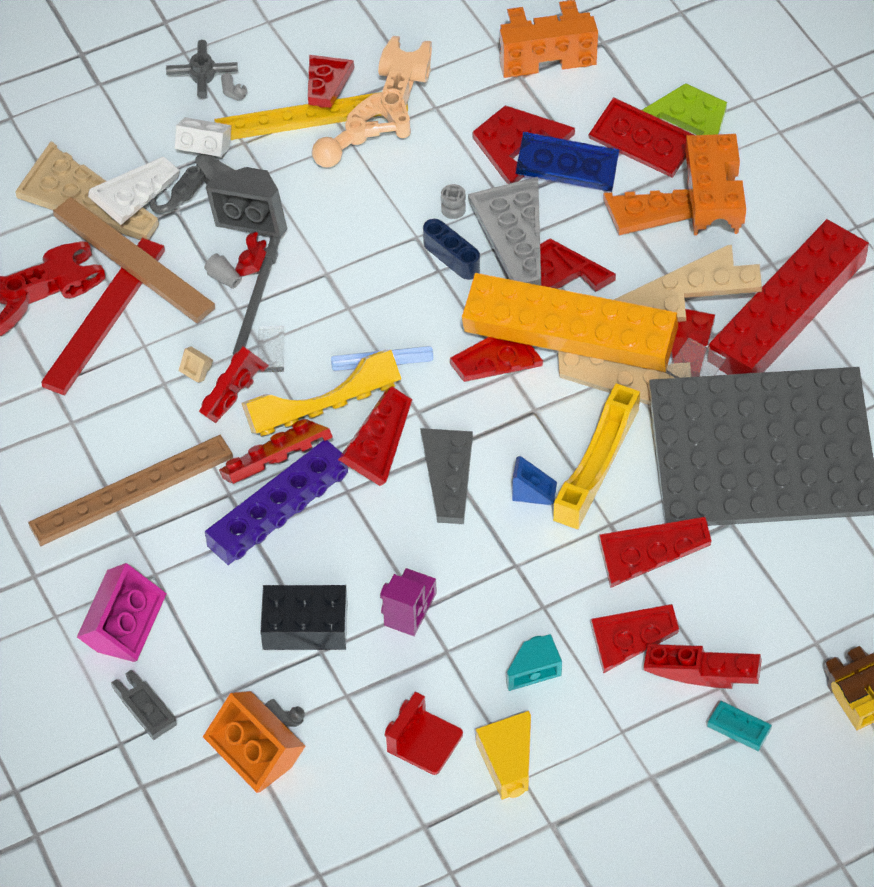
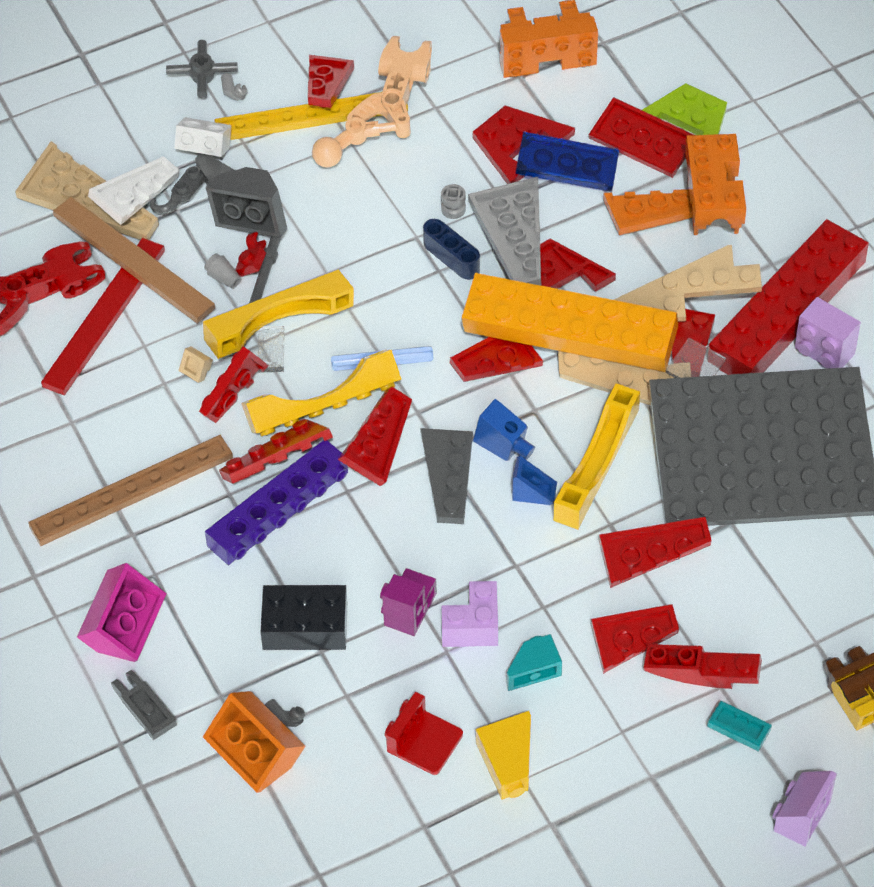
none -> yellow arch [203,269,354,359]
none -> lavender brick [442,581,498,647]
none -> blue torso [473,399,535,461]
none -> lavender slope [772,771,837,847]
none -> lavender brick [795,297,861,368]

